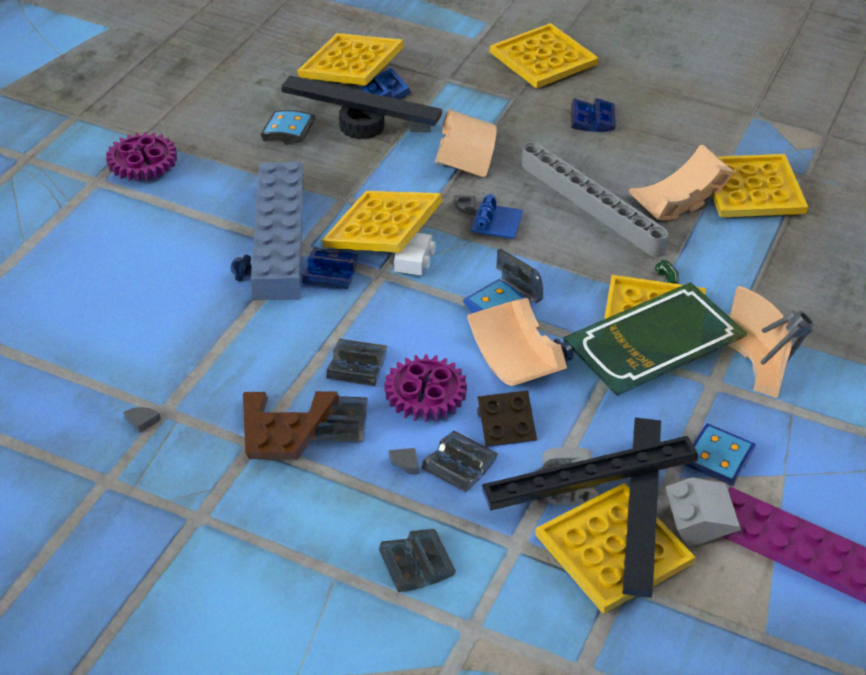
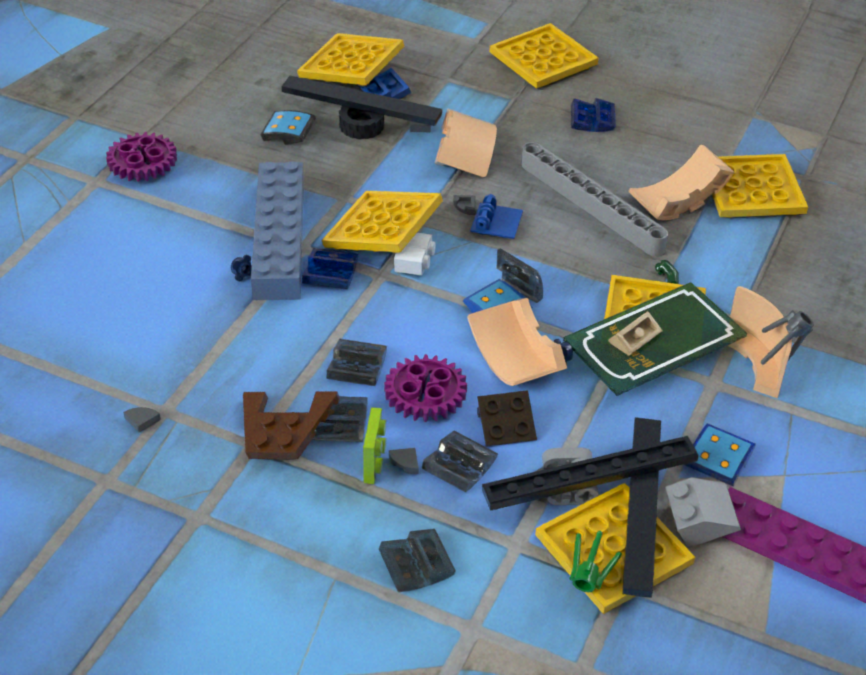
none -> lime plate [363,407,386,484]
none -> green plant [569,531,622,592]
none -> tan slope [608,311,663,356]

